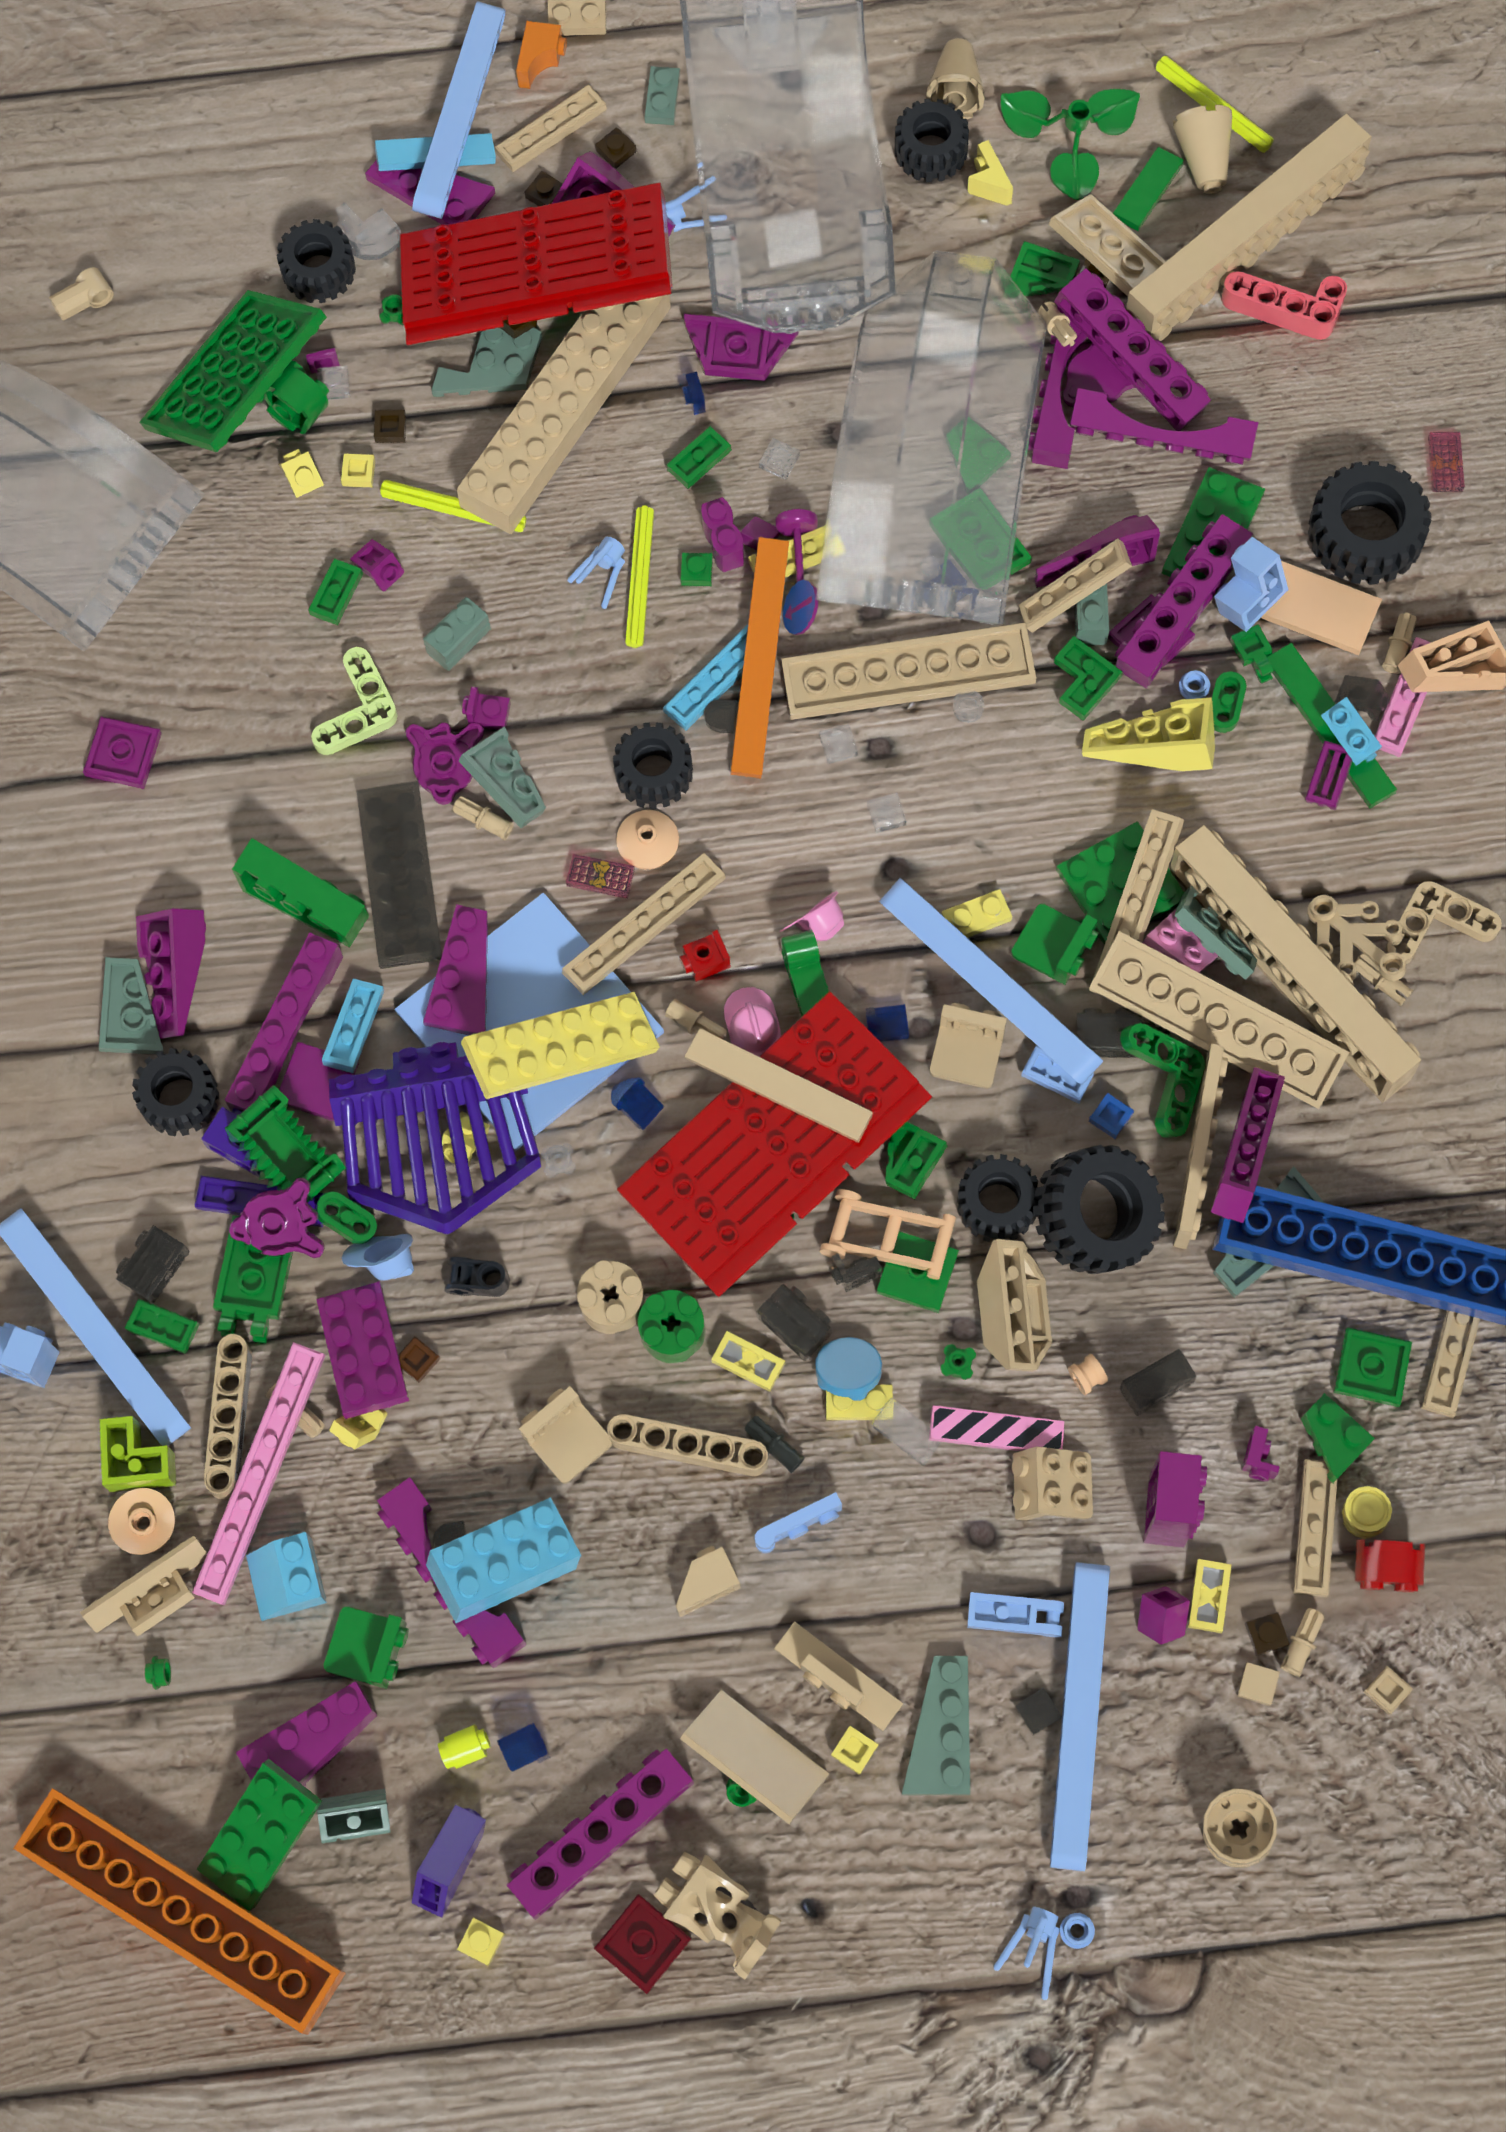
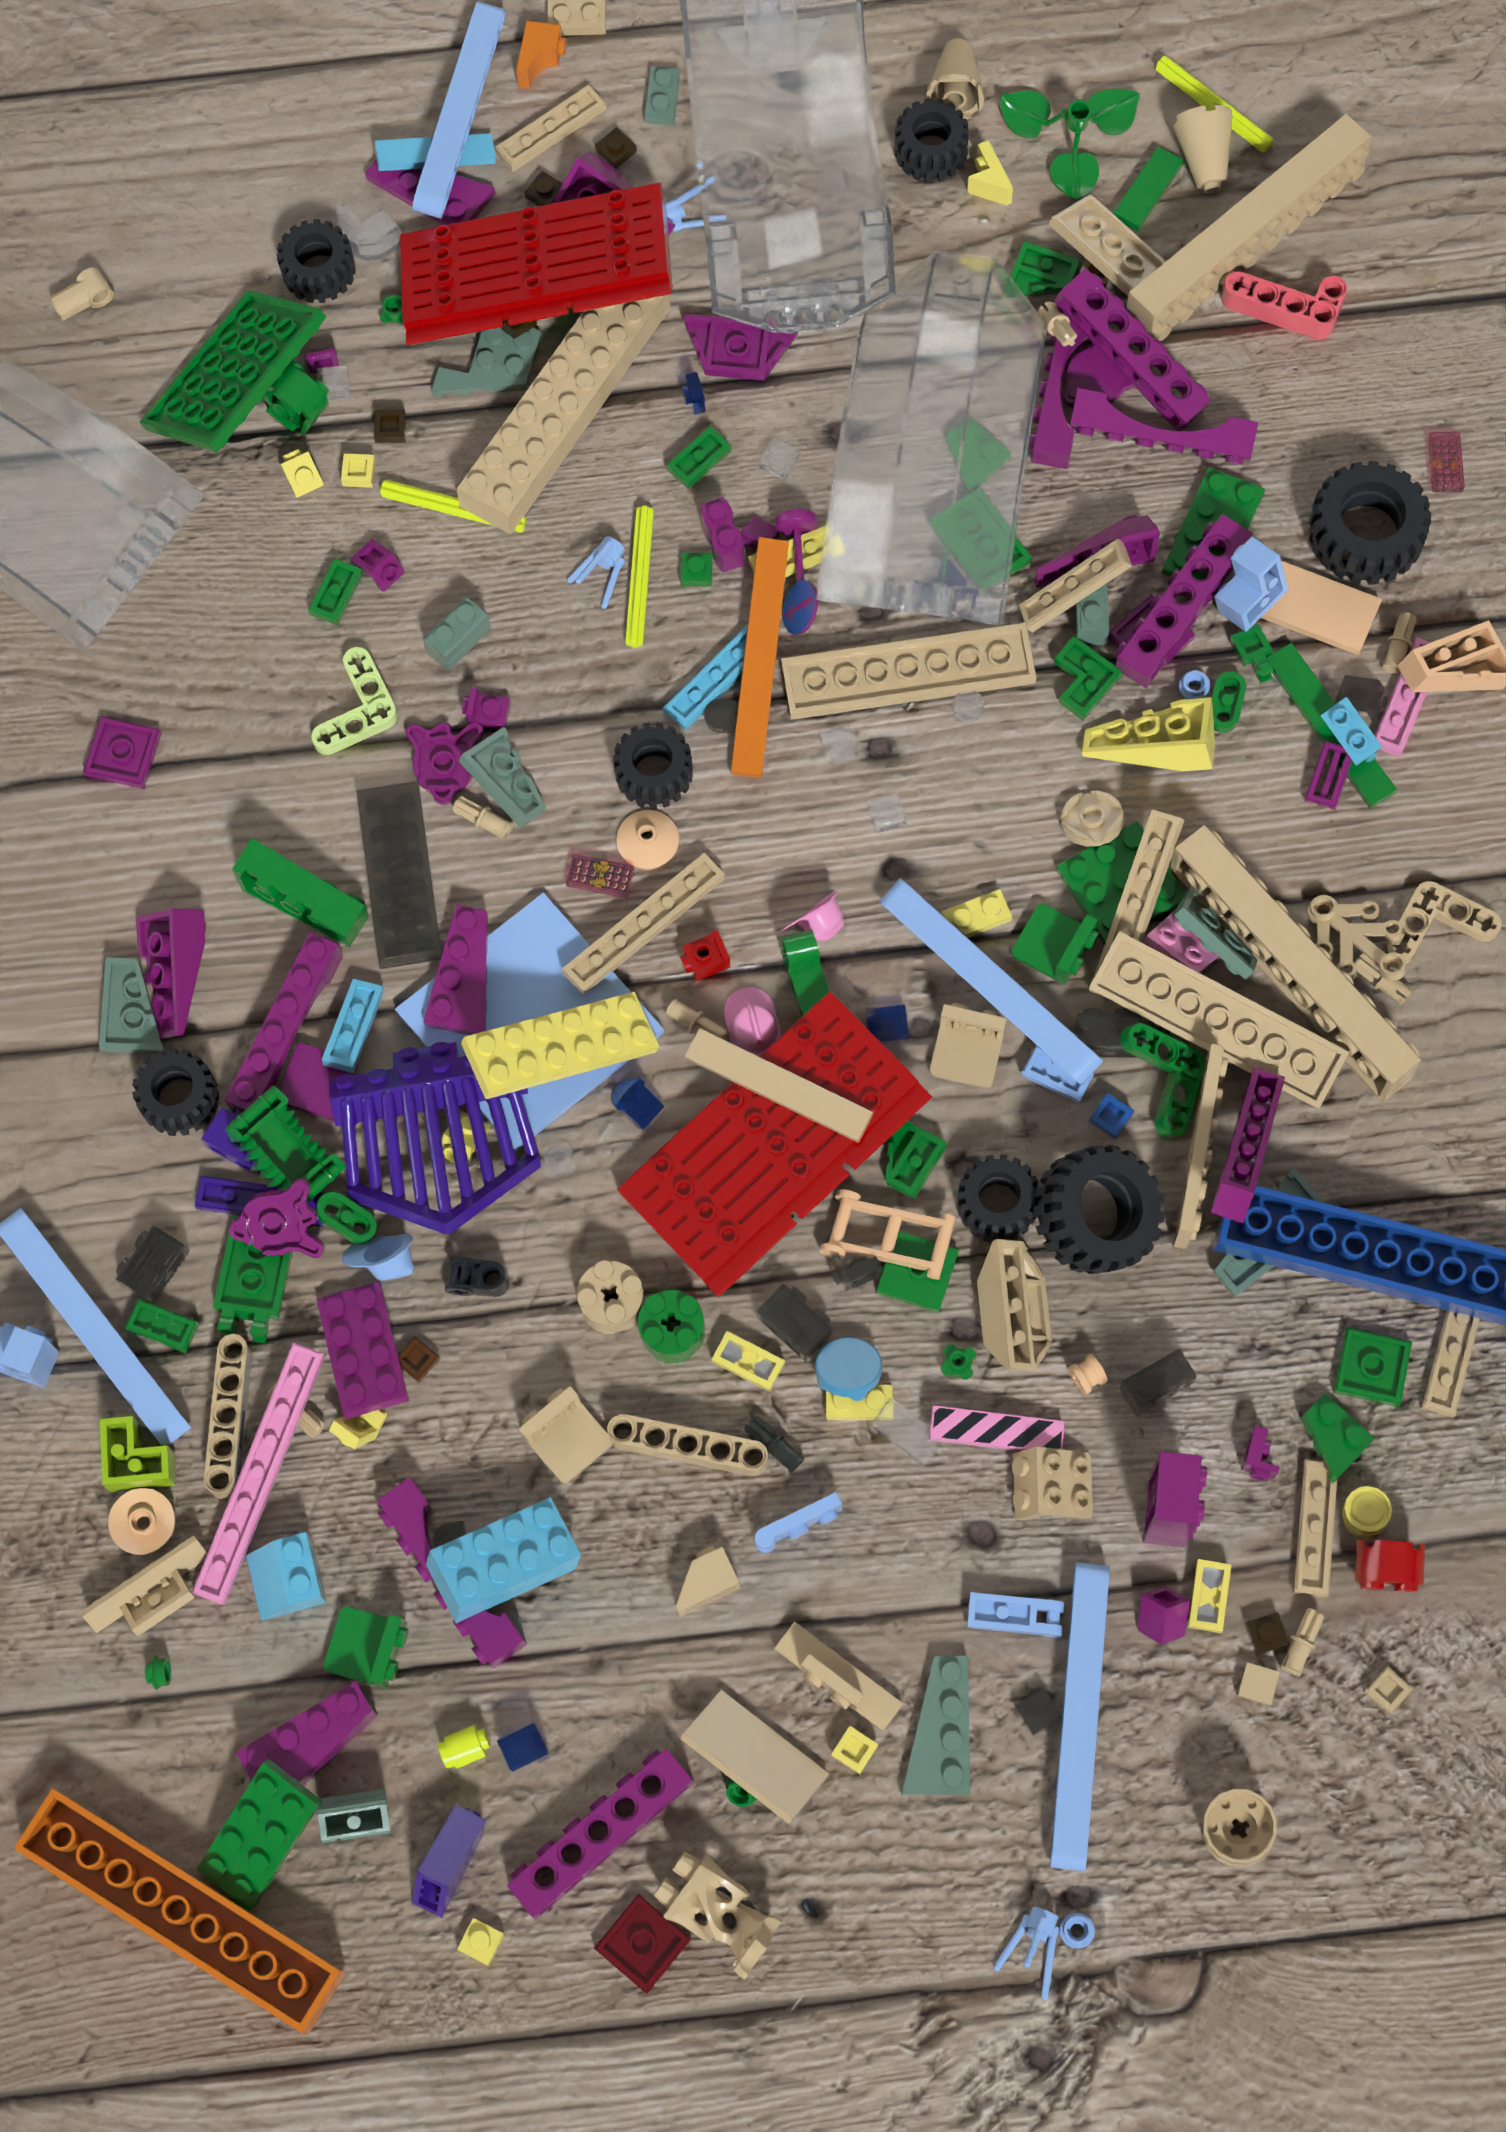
none -> tan tile [1061,790,1124,847]

